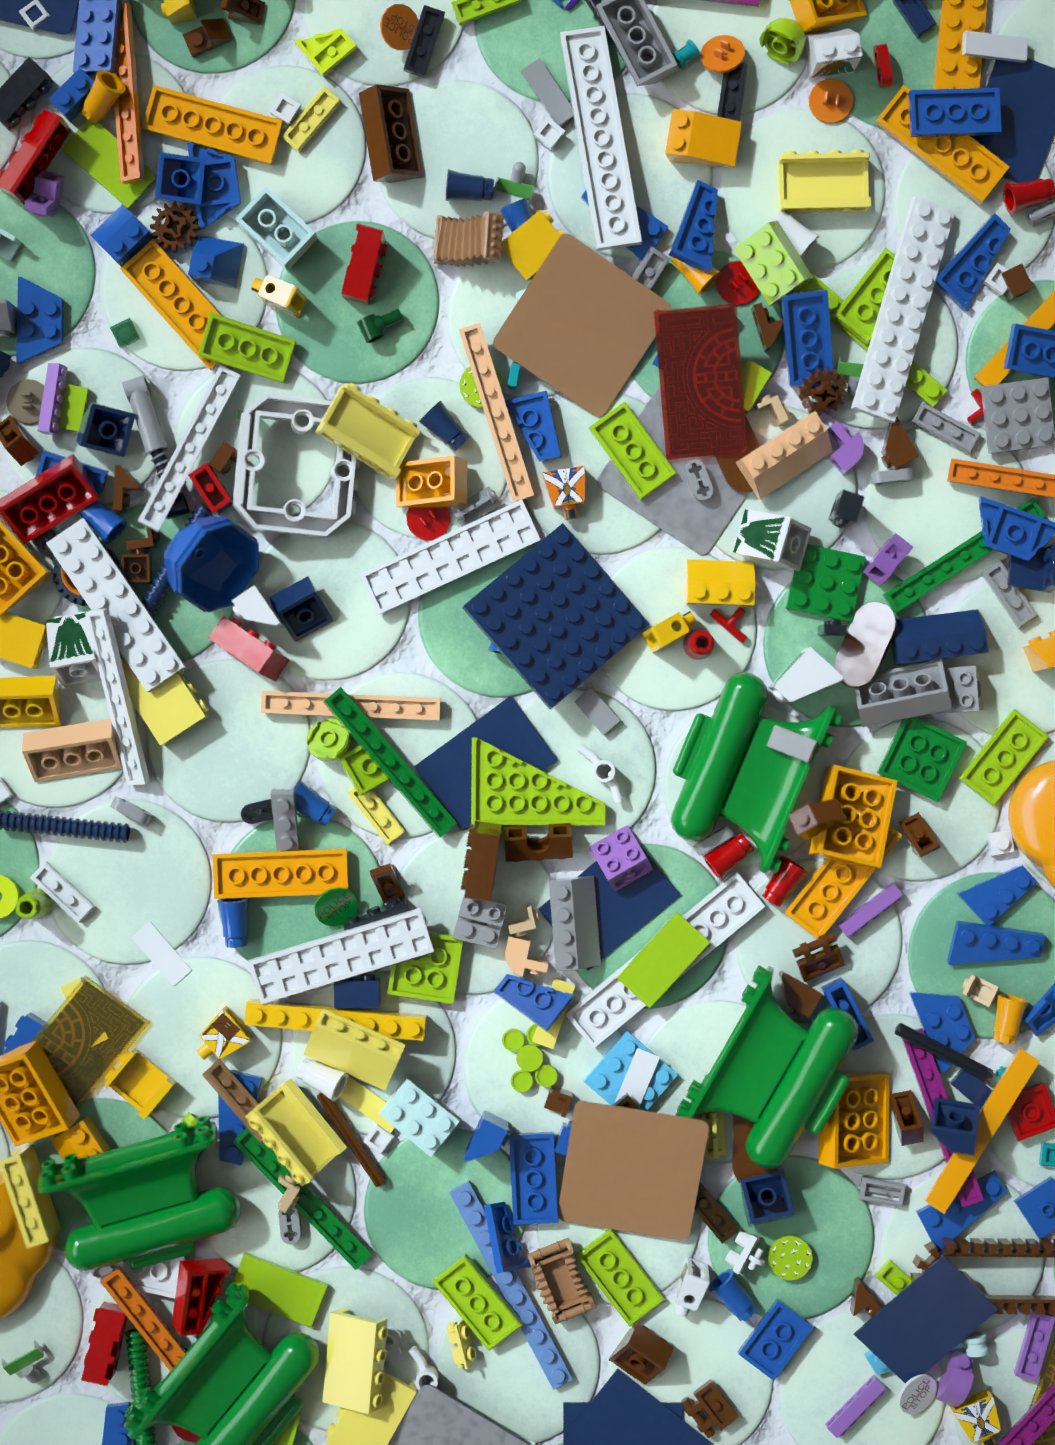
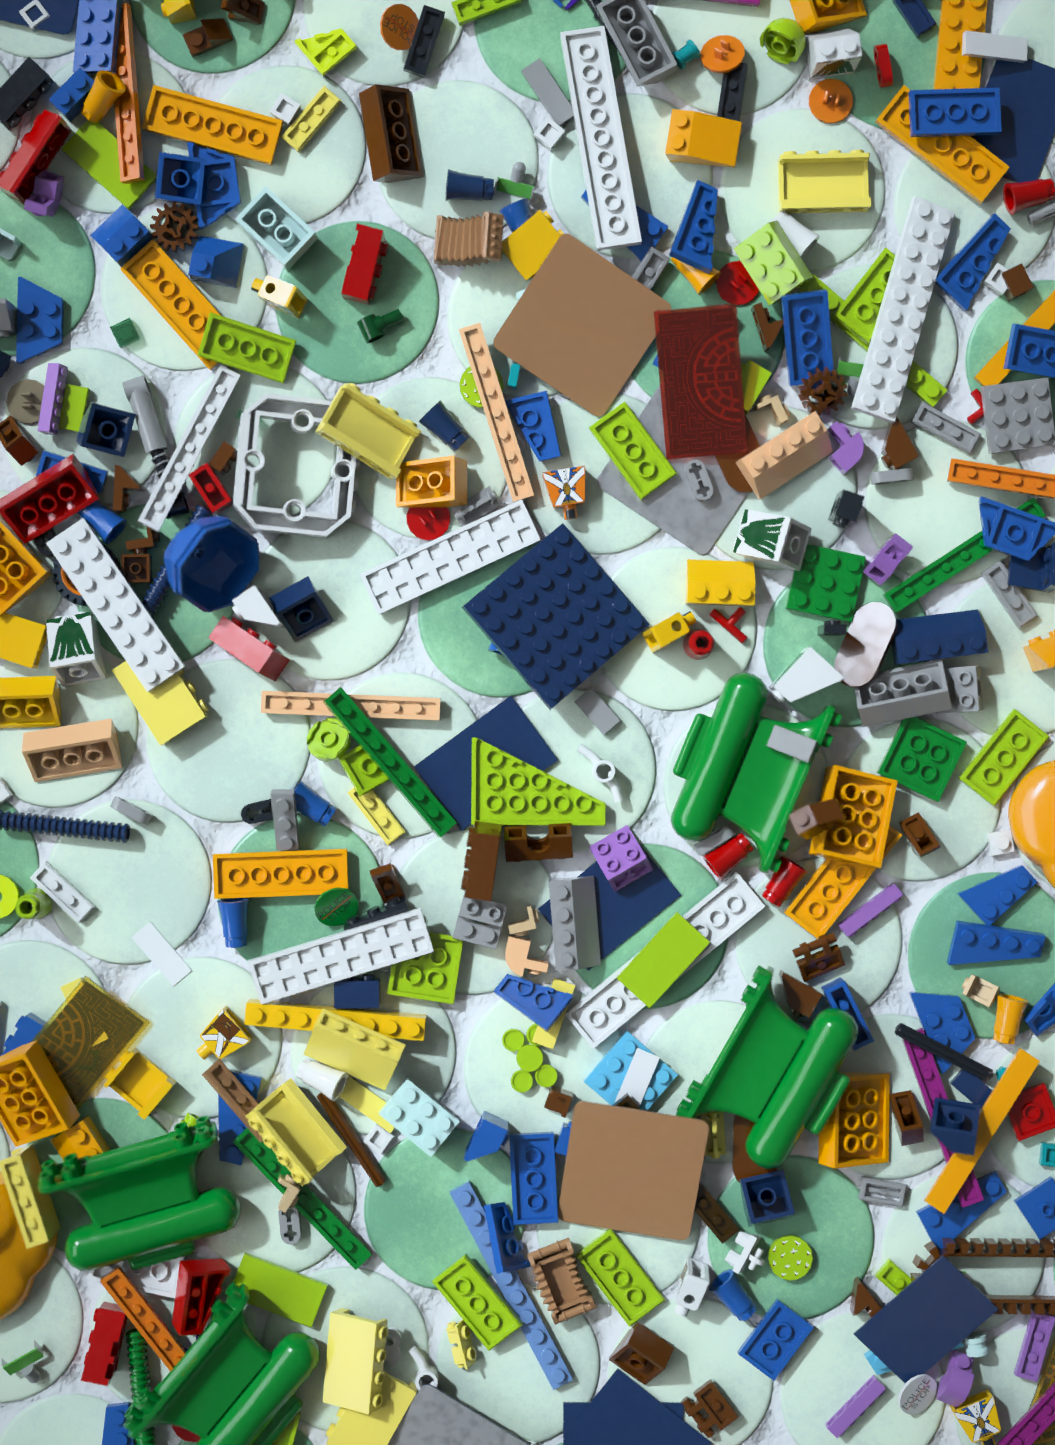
white plate [85,608,150,786] -> none

